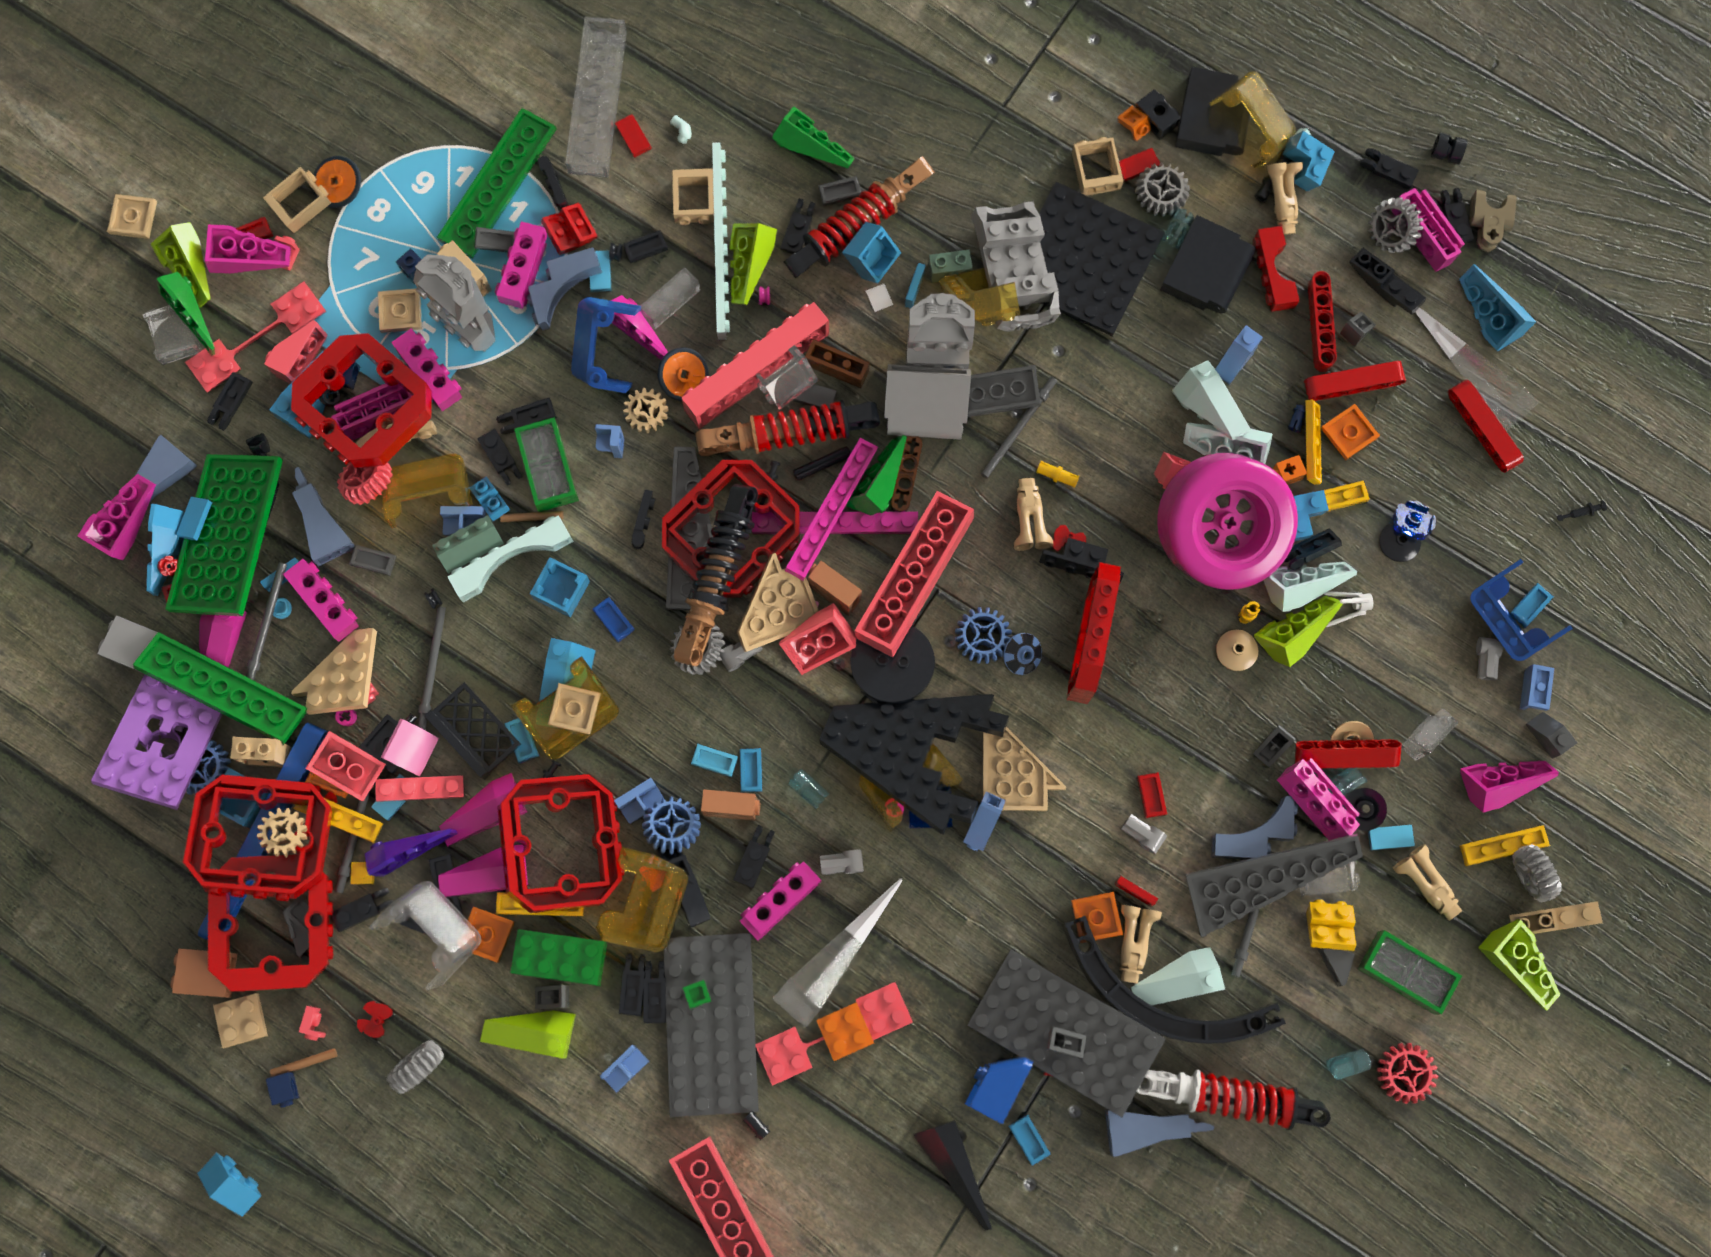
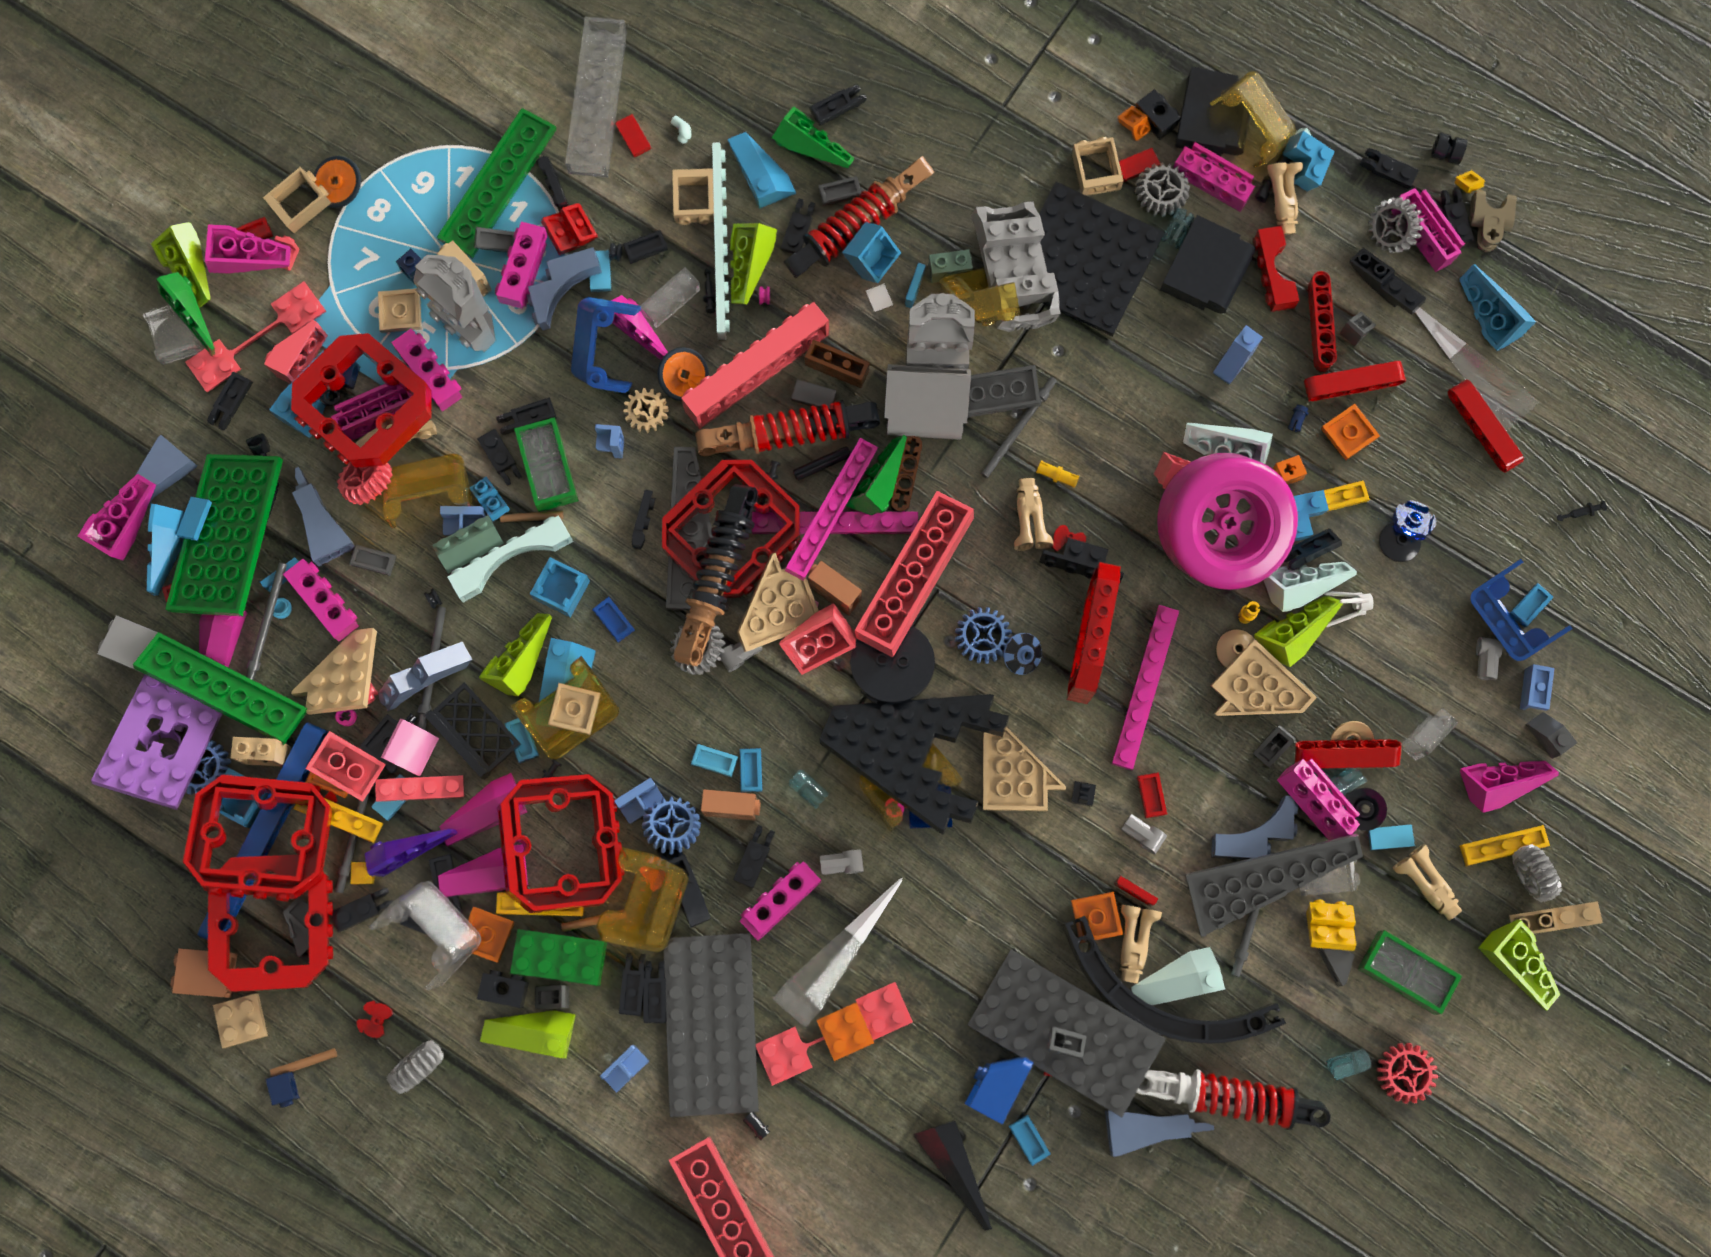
tan plate [107,194,157,239] -> none
red plate [158,556,178,576] -> none
dark azure brick [197,1153,261,1217] -> none
tan gear [257,808,308,857] -> none
coral bracket [299,1006,326,1041] -> none
green panel [683,980,711,1009] -> none
clear panel [755,345,819,410] -> none
medium blue slope [963,791,1006,851] -> none
light aqua wedge [1172,360,1251,440] -> none
yellow tile [1306,399,1322,485] -> none
none -> sand blue arch [378,642,472,711]
none -> black brick [477,970,529,1008]
none -> lime wedge [479,613,552,696]
none -> medium nougat bar [561,909,627,932]
none -> black piece [703,268,716,314]
none -> dark azure wedge [728,132,796,209]
none -> black hinge [810,84,867,126]
none -> black tile [1071,781,1096,807]
none -> dark pink plate [1112,605,1179,771]
none -> dark pink brick [1173,142,1255,212]
none -> tan wing [1211,639,1317,716]
none -> yellow plate [1455,170,1485,193]

